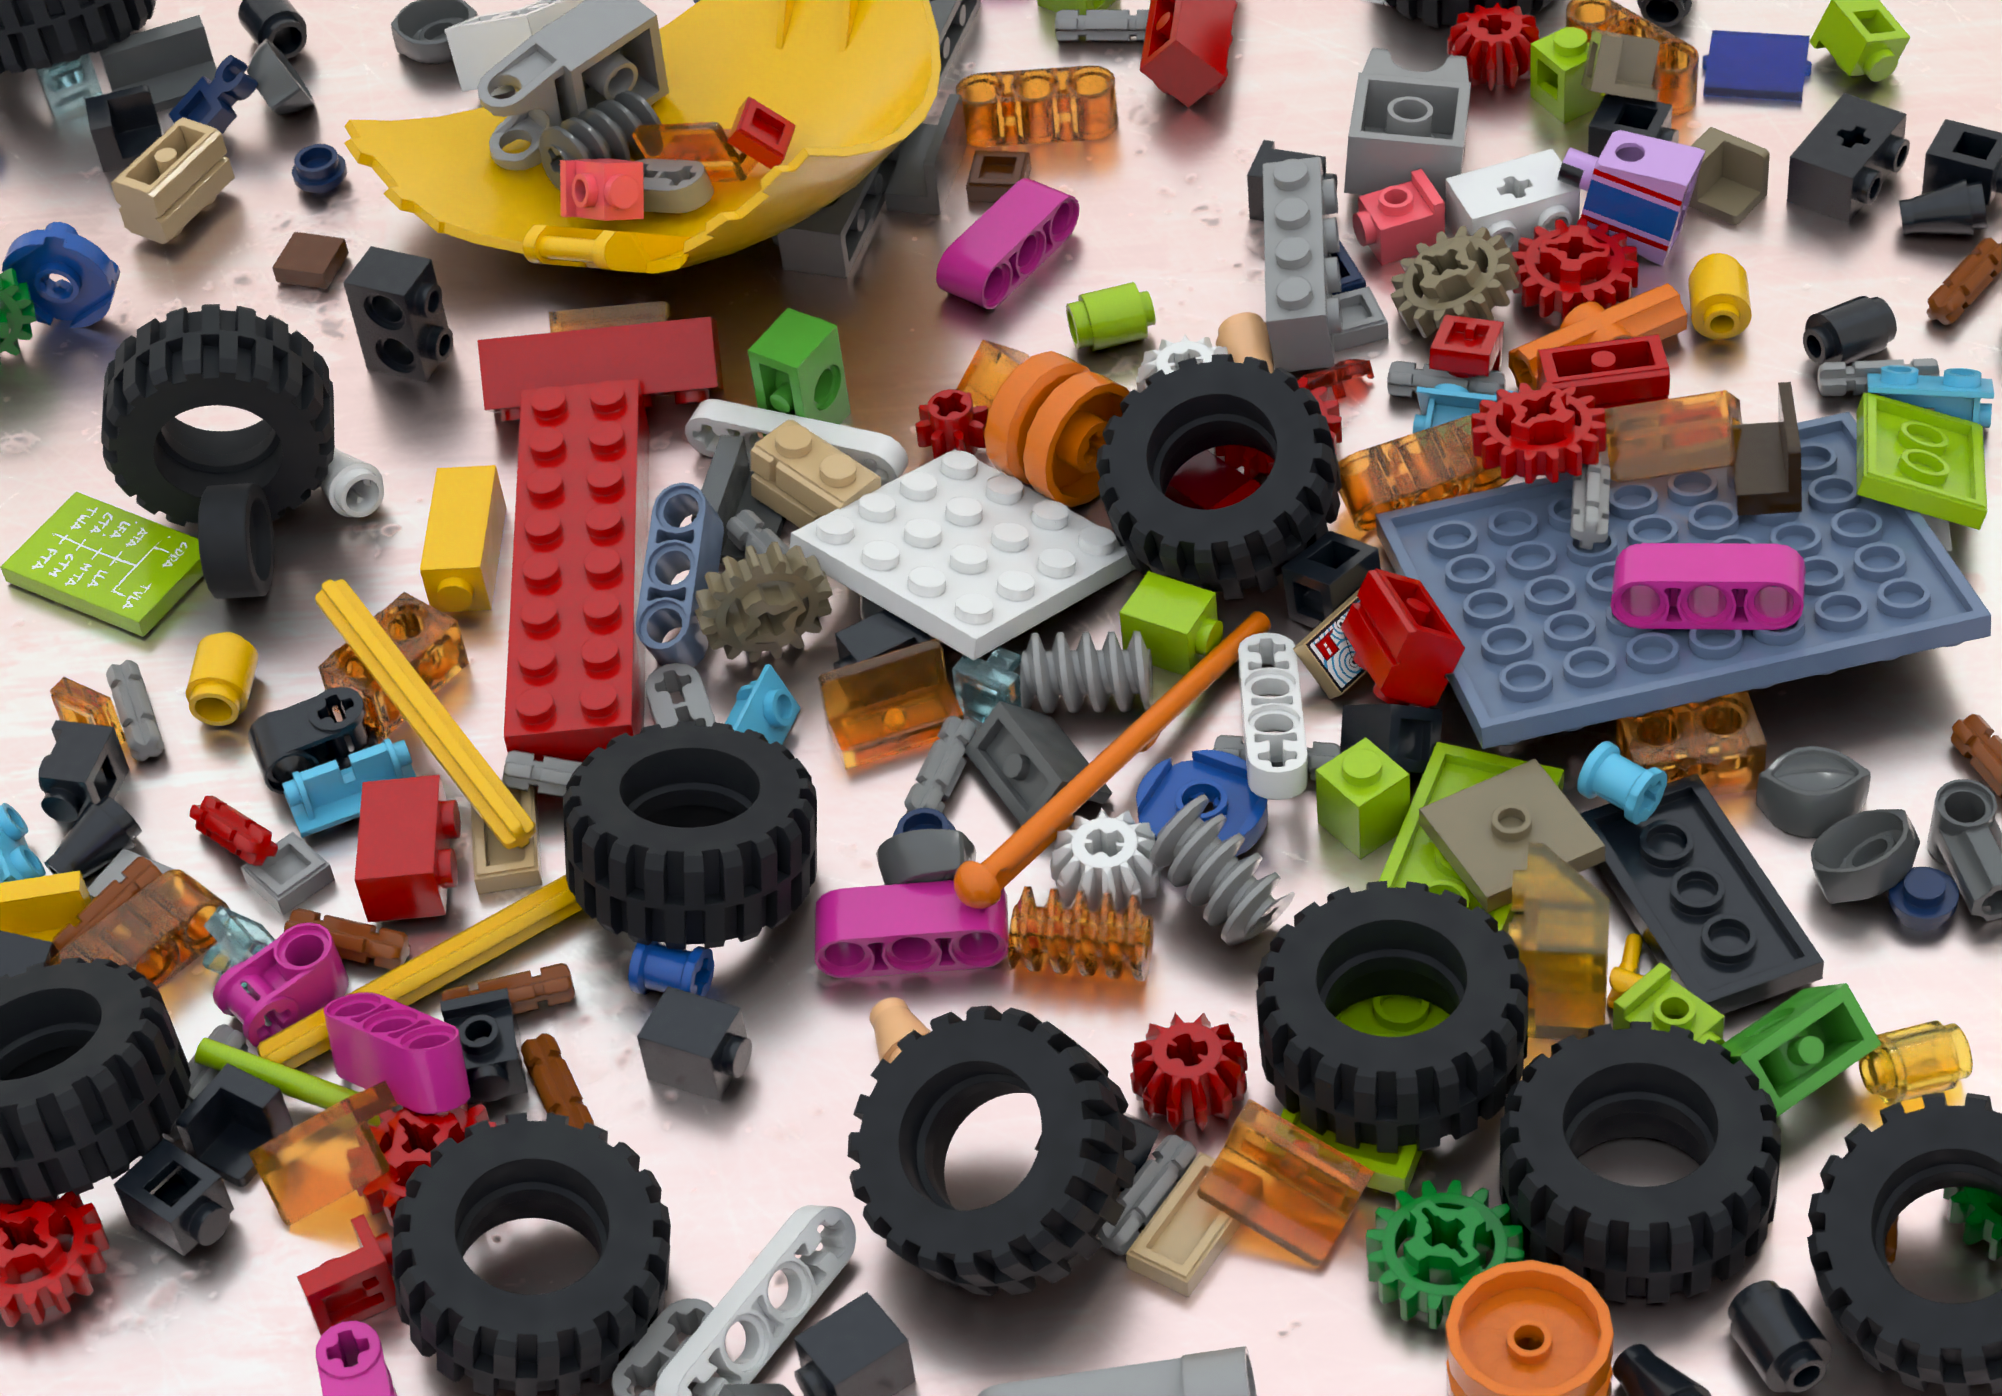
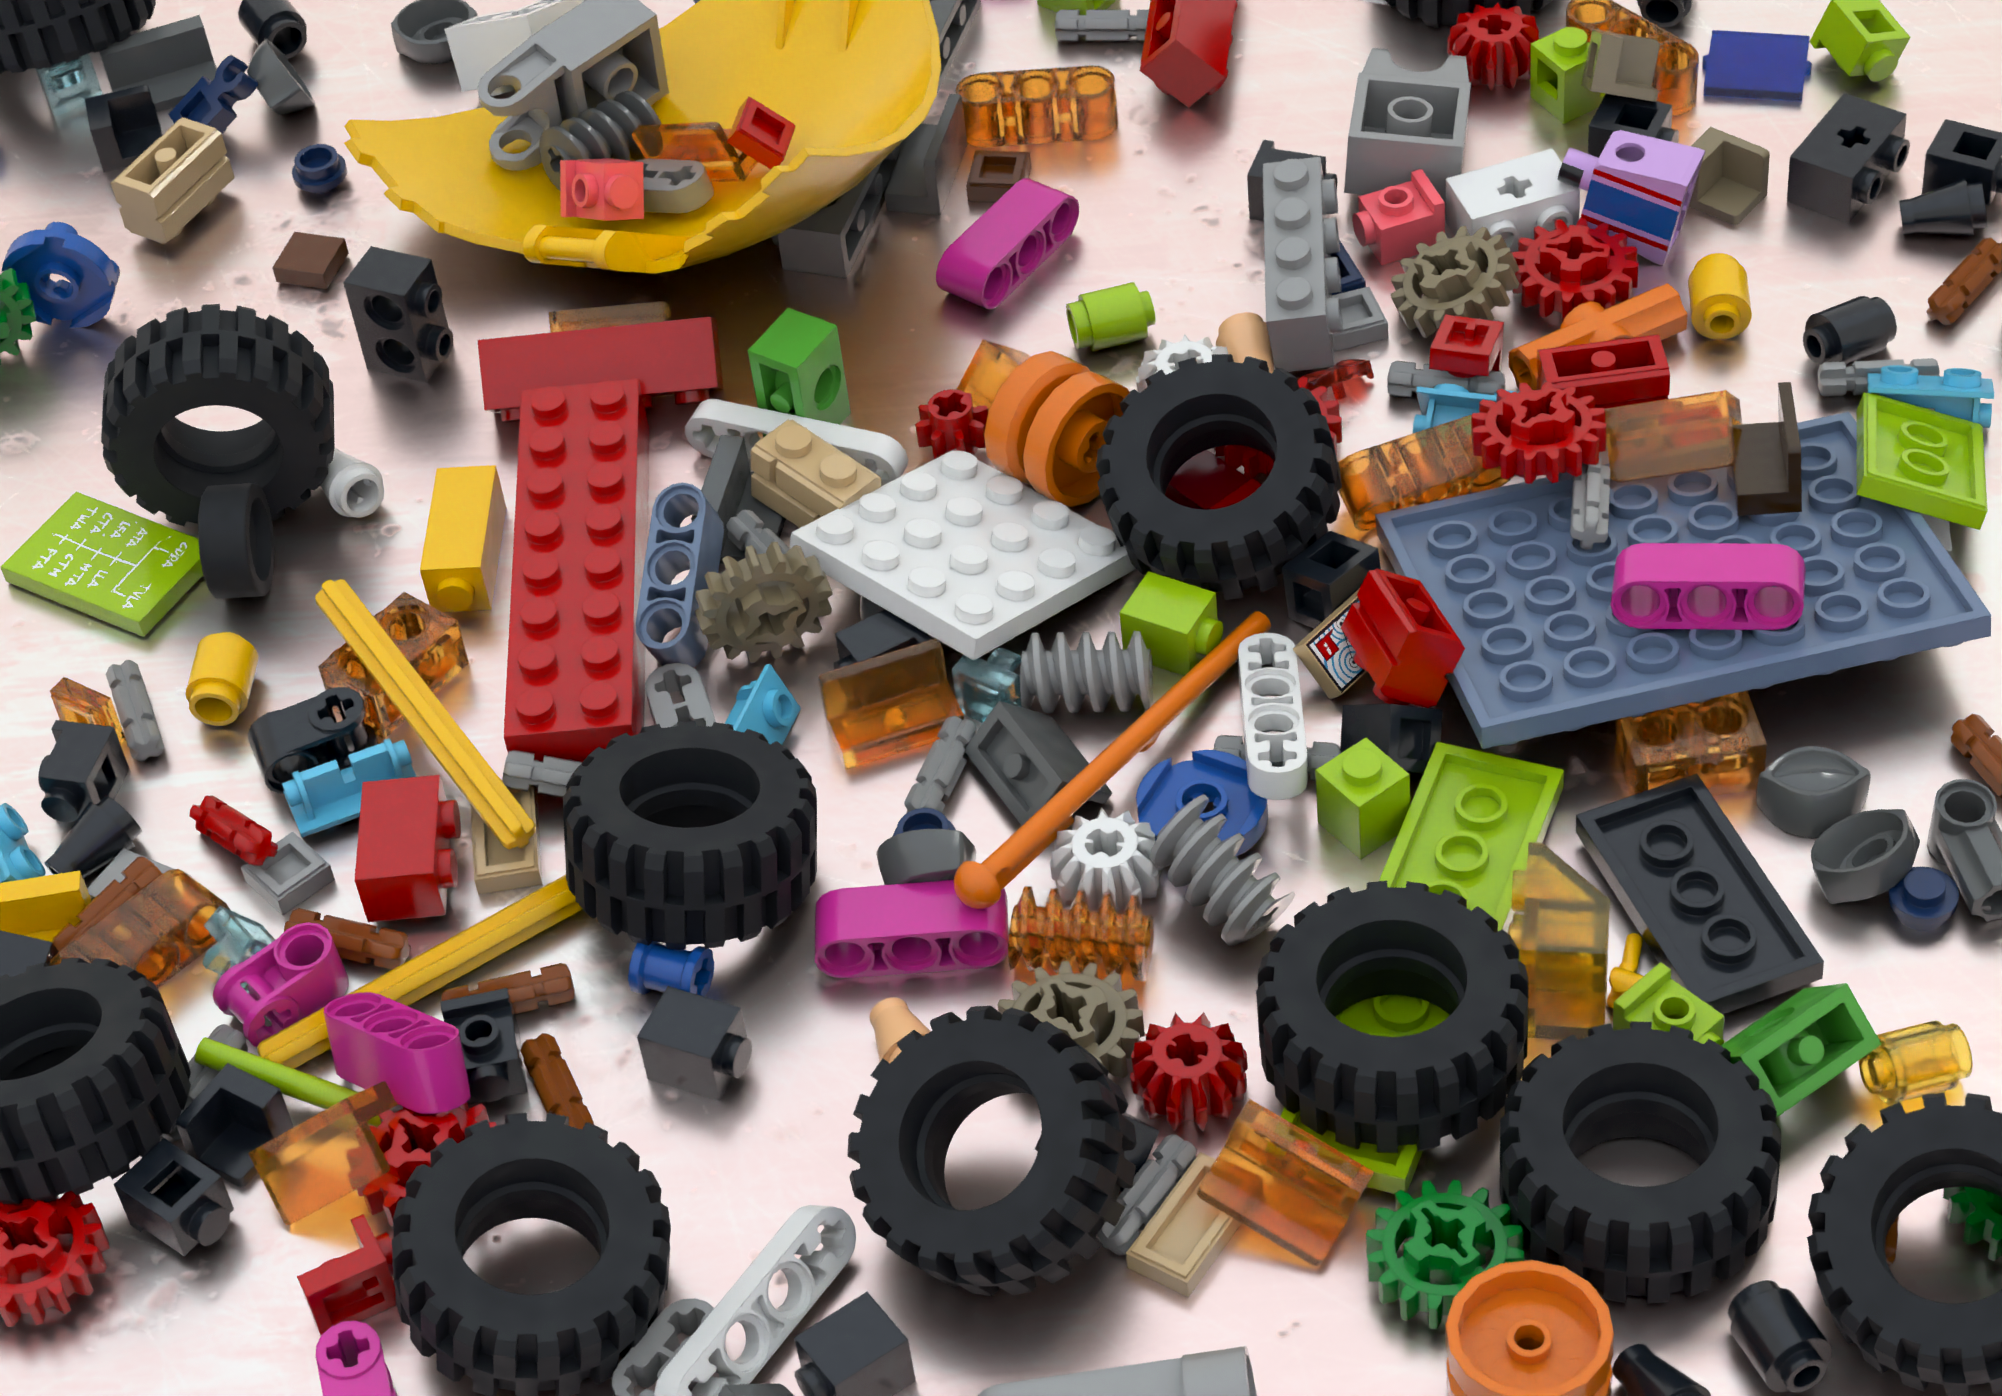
dark tan plate [1419,759,1605,913] -> none
medium azure bush [1577,741,1667,825] -> none
none -> dark tan gear [997,961,1145,1079]

